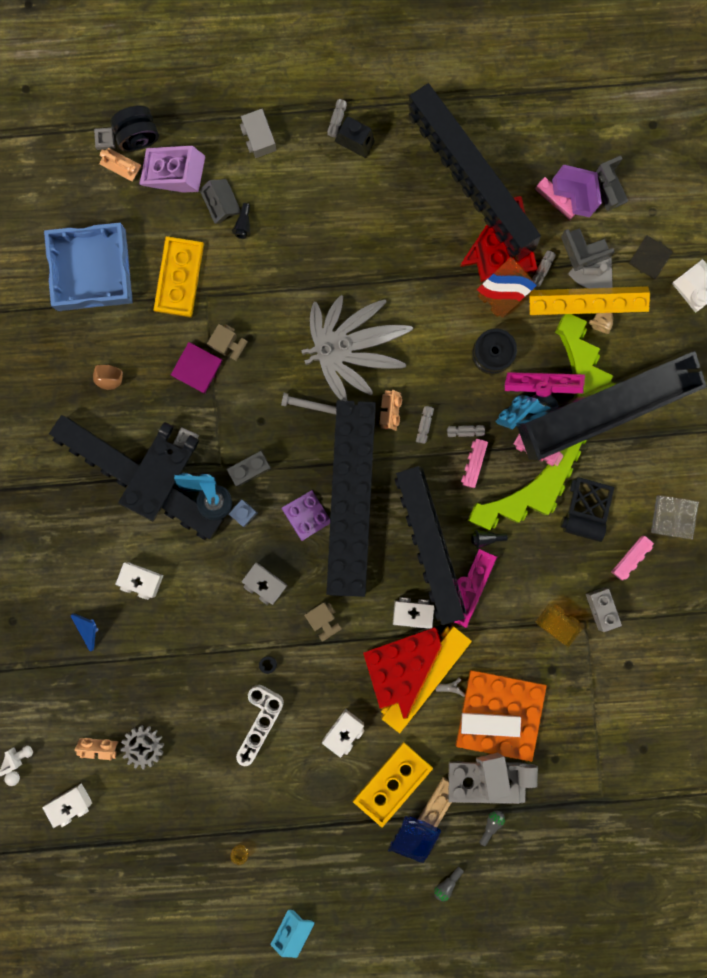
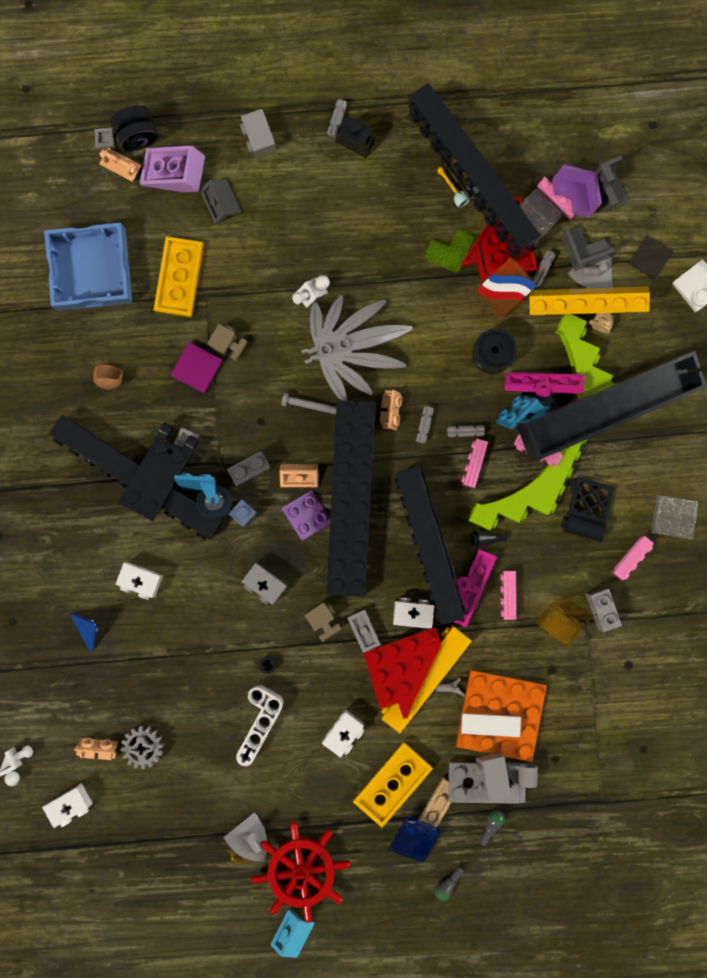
black cone [232,203,251,239] -> none
none -> light grey shield [223,812,267,862]
none -> red piece [251,821,351,923]
none -> light nougat slope [280,464,318,487]
none -> white piece [292,275,330,308]
none -> light grey plate [347,609,381,653]
none -> clear neon green plate [424,230,474,273]
none -> hinge [437,167,471,208]
none -> bright pink piece [500,571,517,620]
none -> clear slope [519,187,564,238]

